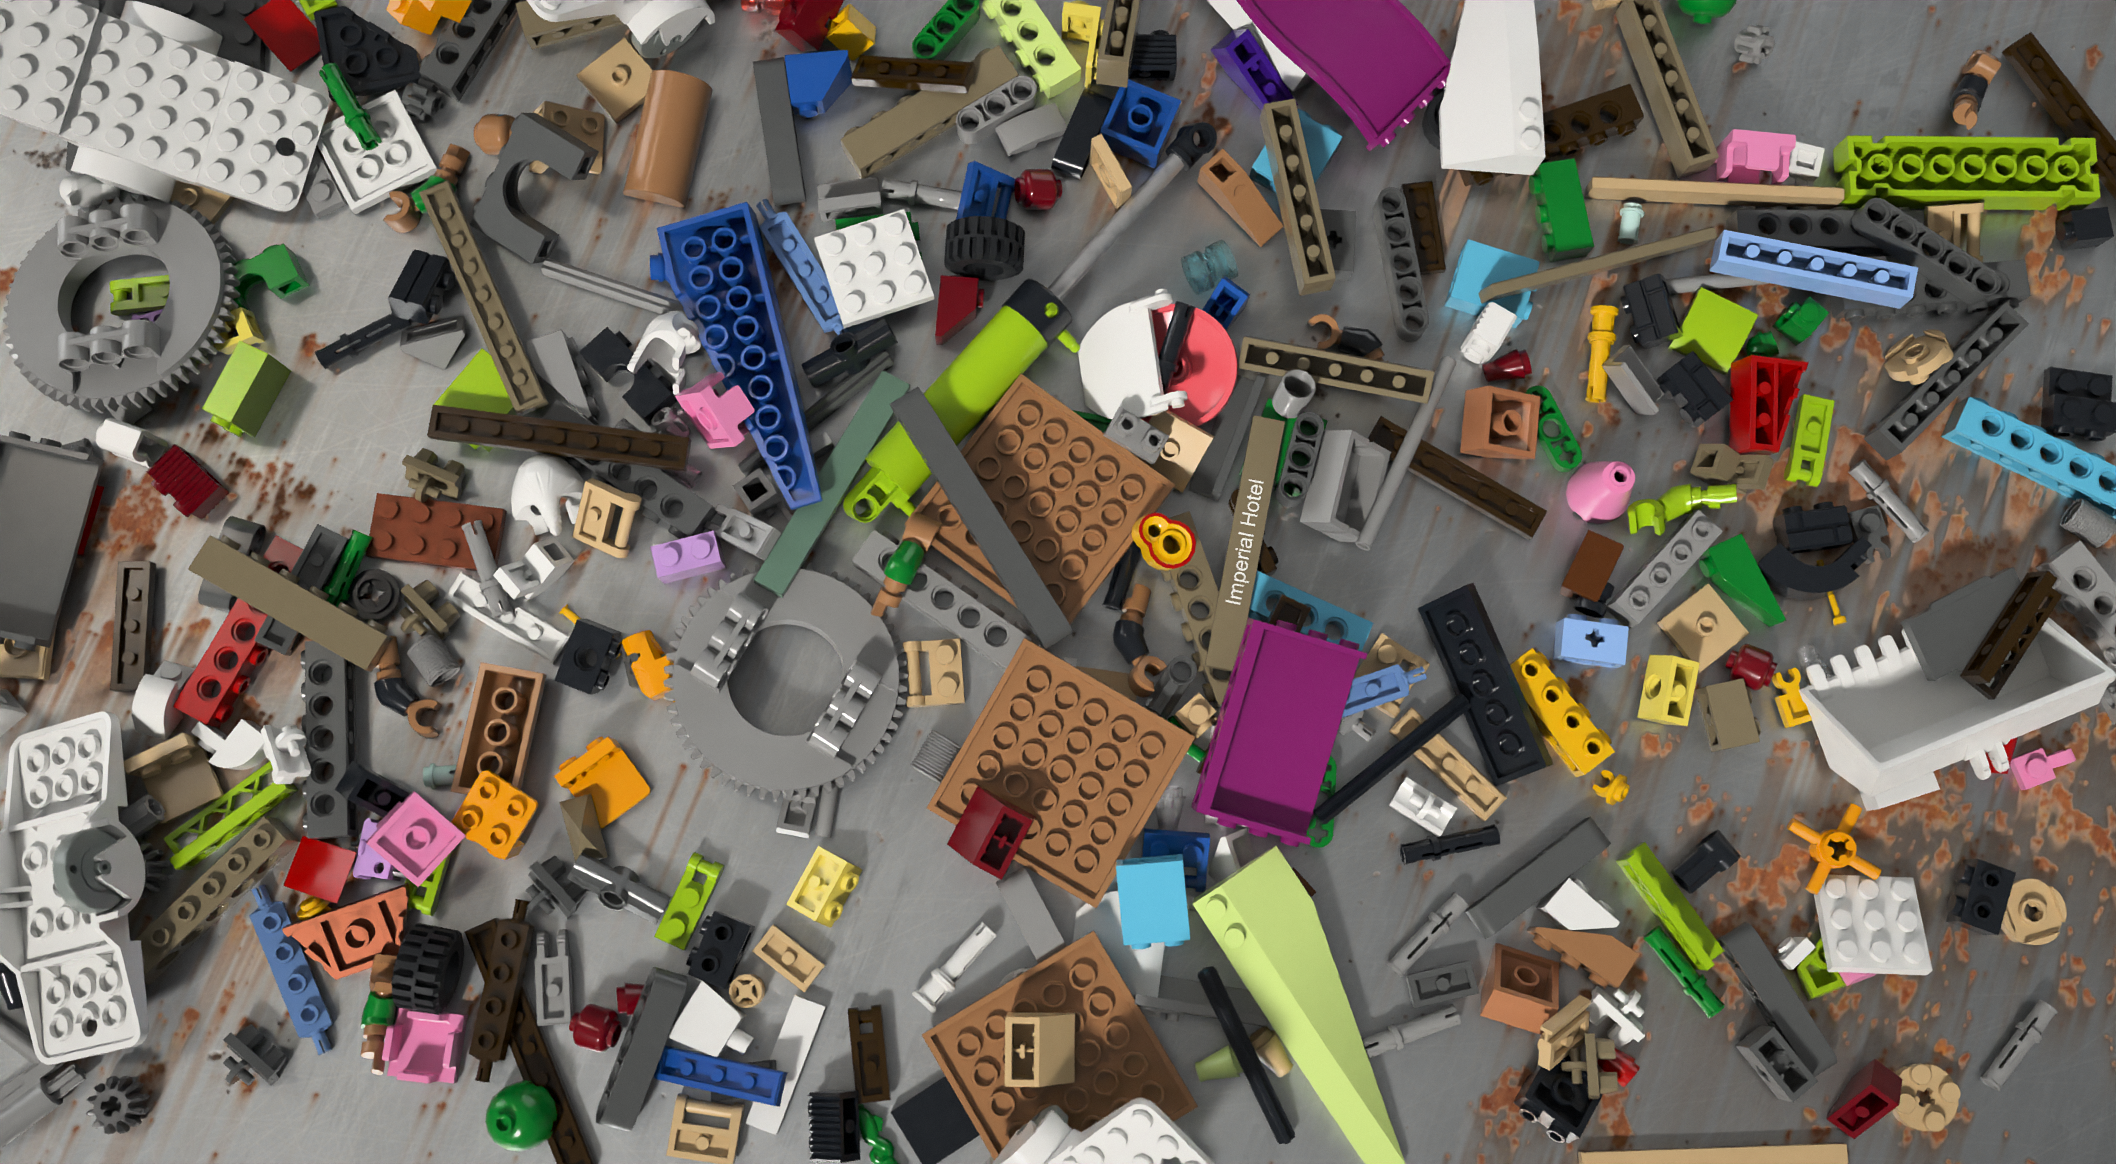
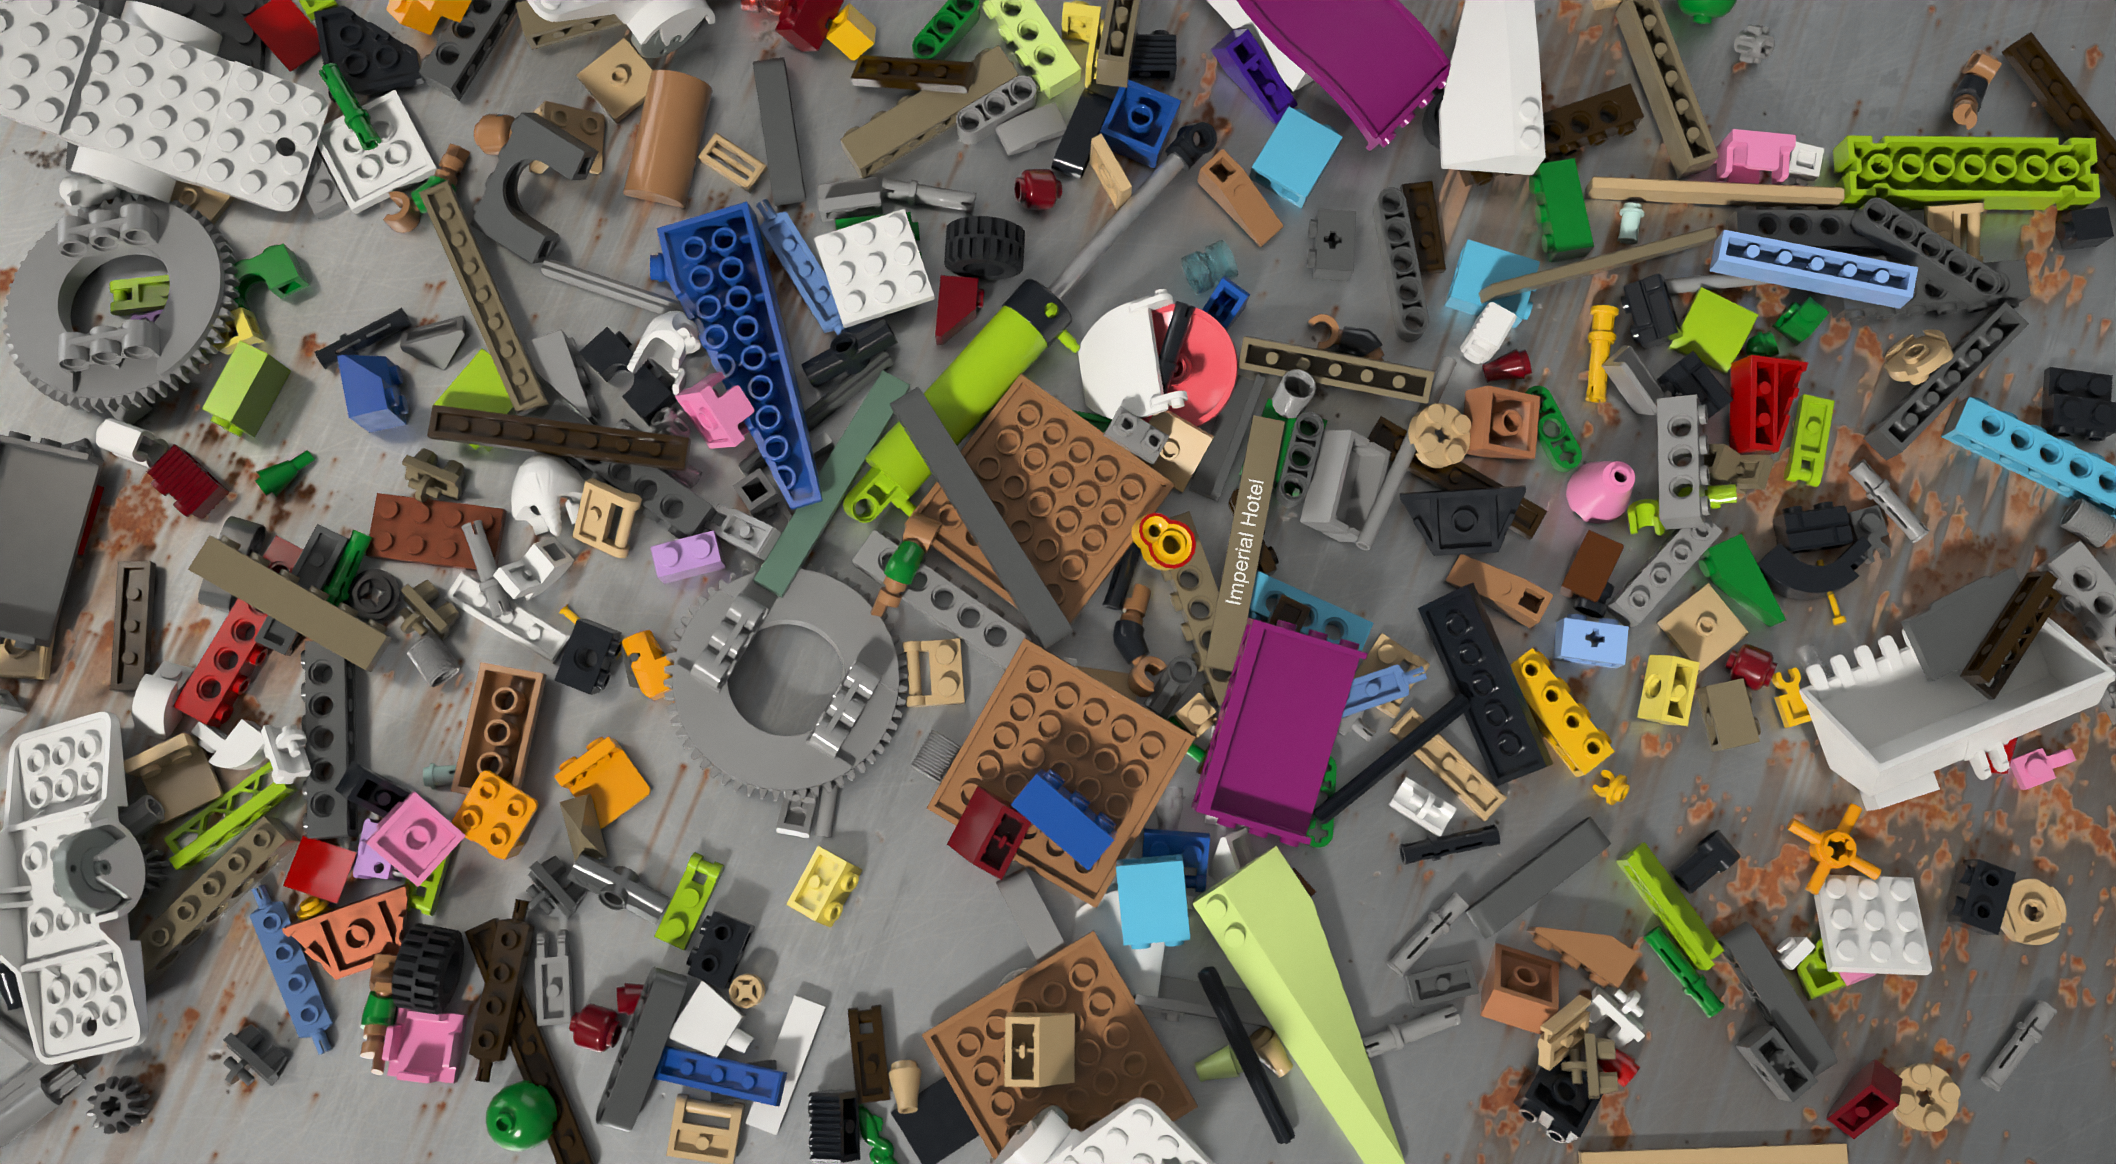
piece [374,636,442,738] -> none
black brick [388,249,455,325] -> none
dark grey gear [402,78,442,121] -> none
tan plate [752,925,826,992] -> none
blue slope [785,50,852,118] -> none
white pin [912,922,997,1013] -> none
blue plate [956,161,1016,220] -> none
dark tan brick [1260,98,1336,296] -> none
white slope [1536,878,1620,930] -> none
none -> green cone [255,450,315,497]
none -> blue slope [337,355,409,433]
none -> tan tile [698,133,768,193]
none -> tan cone [888,1060,921,1114]
none -> blue brick [1011,769,1118,871]
none -> black wing [1400,485,1526,556]
none -> tan plate [1408,403,1471,468]
none -> medium nougat slope [1445,554,1553,628]
none -> light grey brick [1657,394,1711,530]

